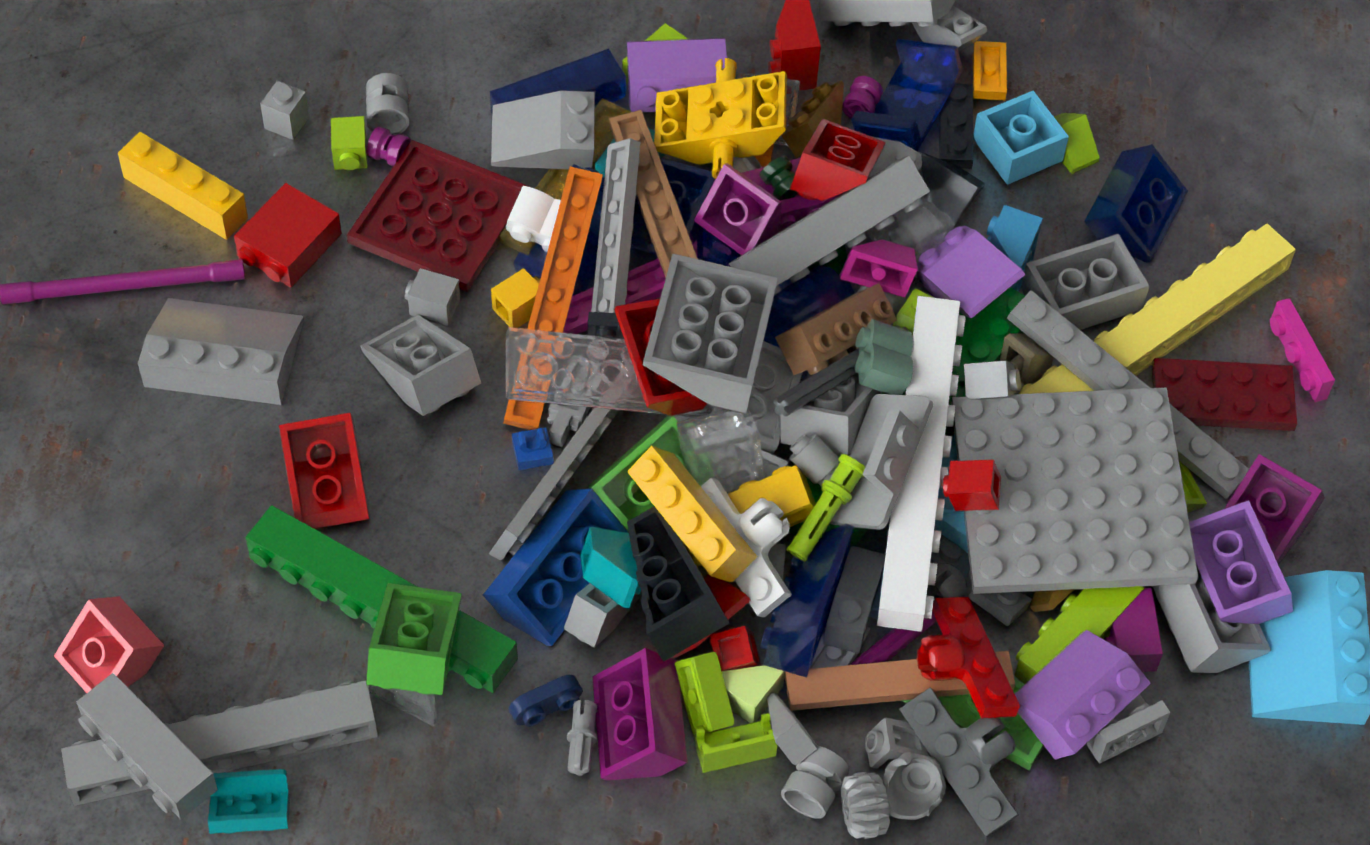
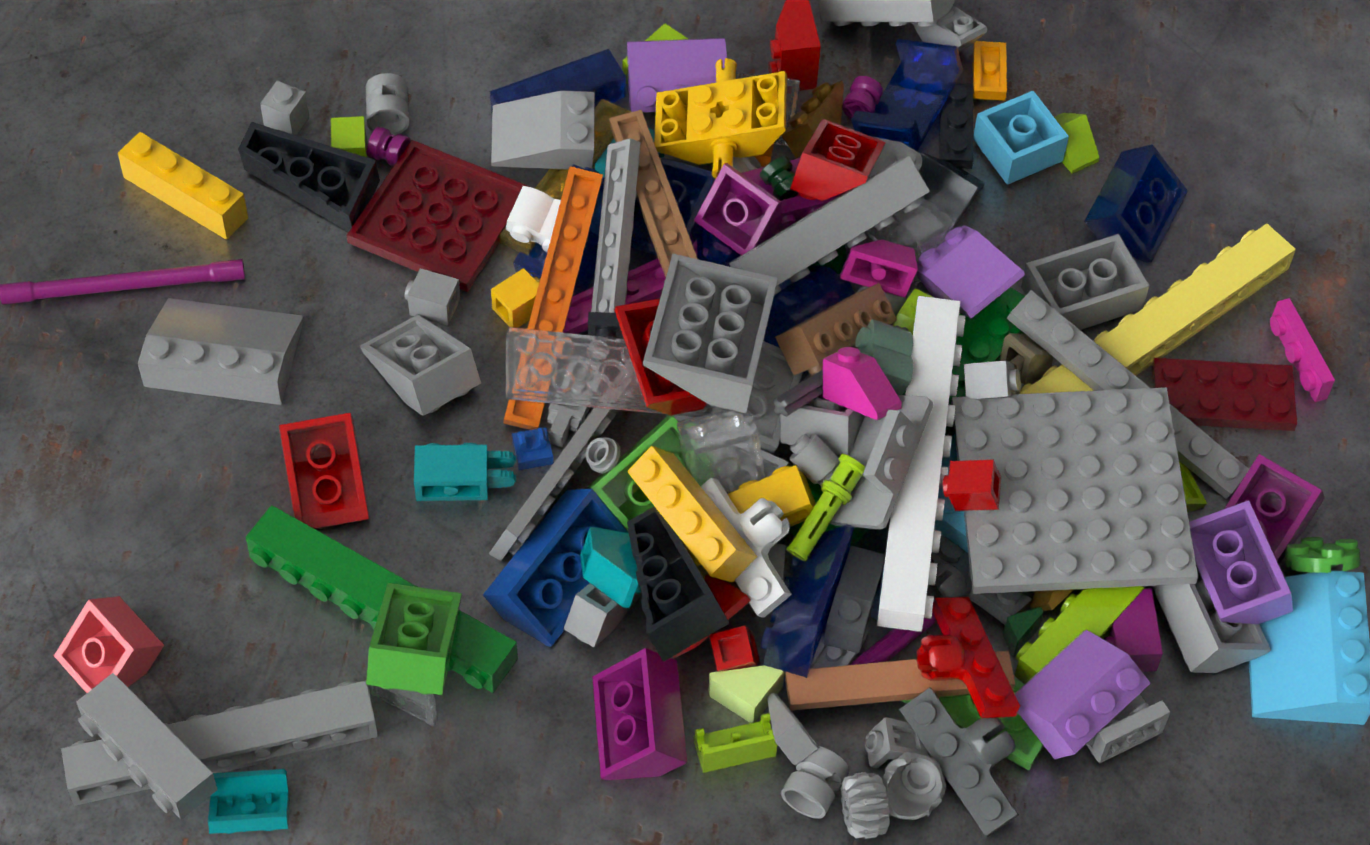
red brick [234,183,342,288] -> none
dark blue plate [508,675,583,727] -> none
light grey axle [567,700,597,776] -> none
lime slope [675,652,734,735] -> none
dark azure slope [986,205,1043,292] -> none
none -> black wedge [238,122,380,232]
none -> teal hinge [414,443,516,501]
none -> light grey plate [585,437,620,474]
none -> dark pink slope [823,347,902,420]
none -> dark green slope [1003,607,1043,656]
none -> bright green plate [1285,537,1360,573]

